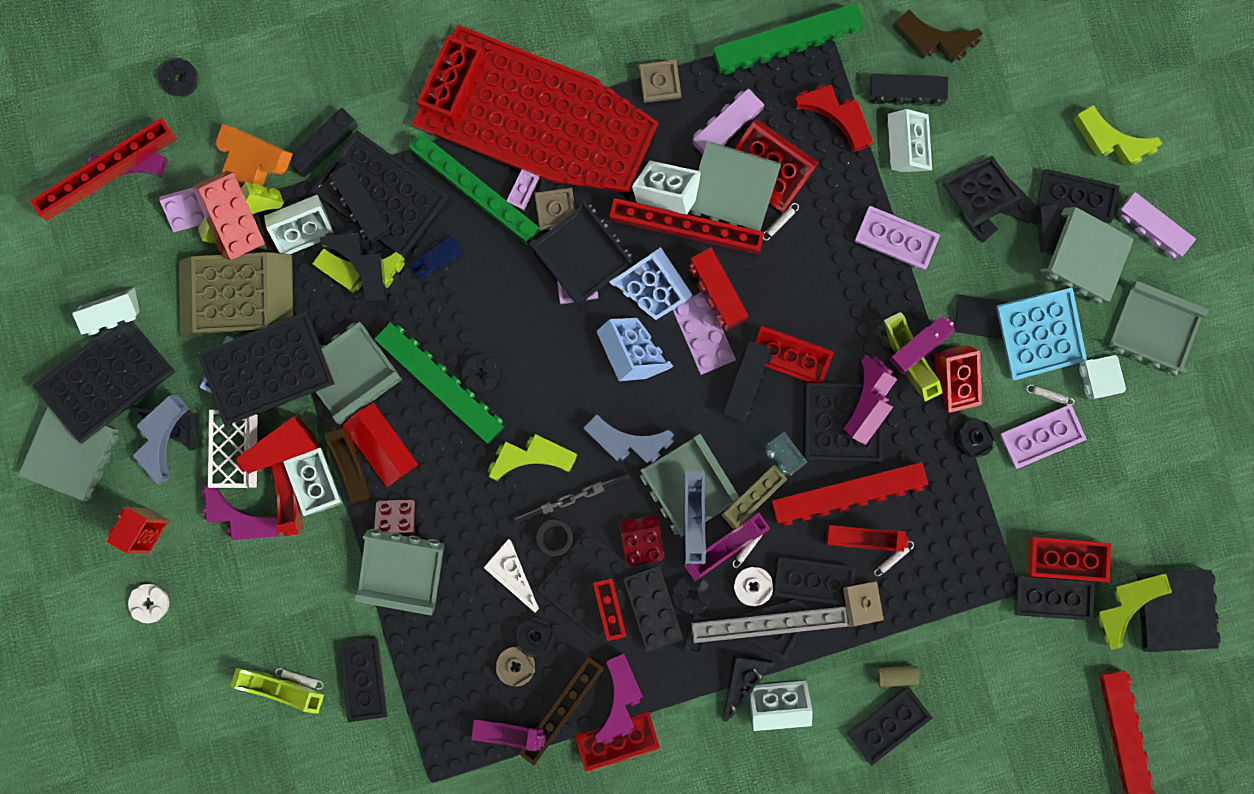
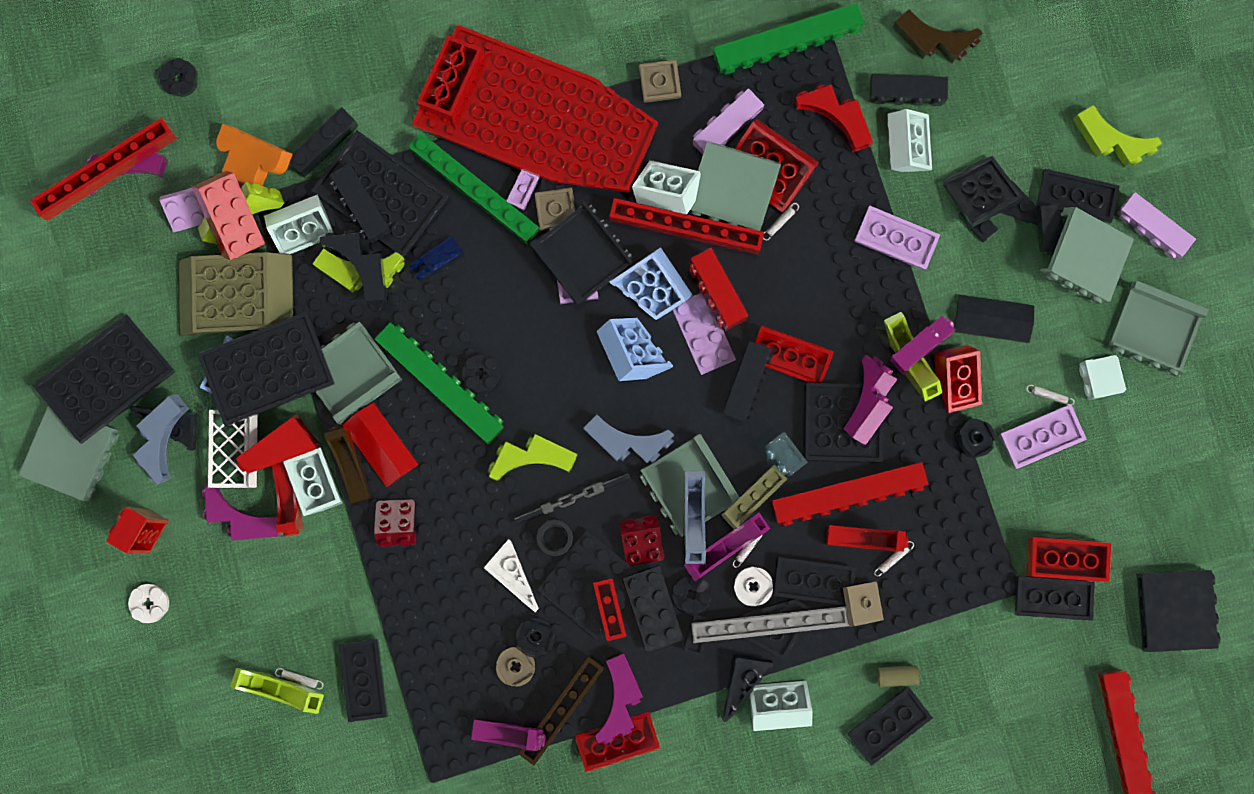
light aqua slope [72,287,140,335] -> none
sand green panel [355,529,445,615] -> none
medium azure plate [996,287,1087,380] -> none
lime arch [1098,574,1172,650] -> none

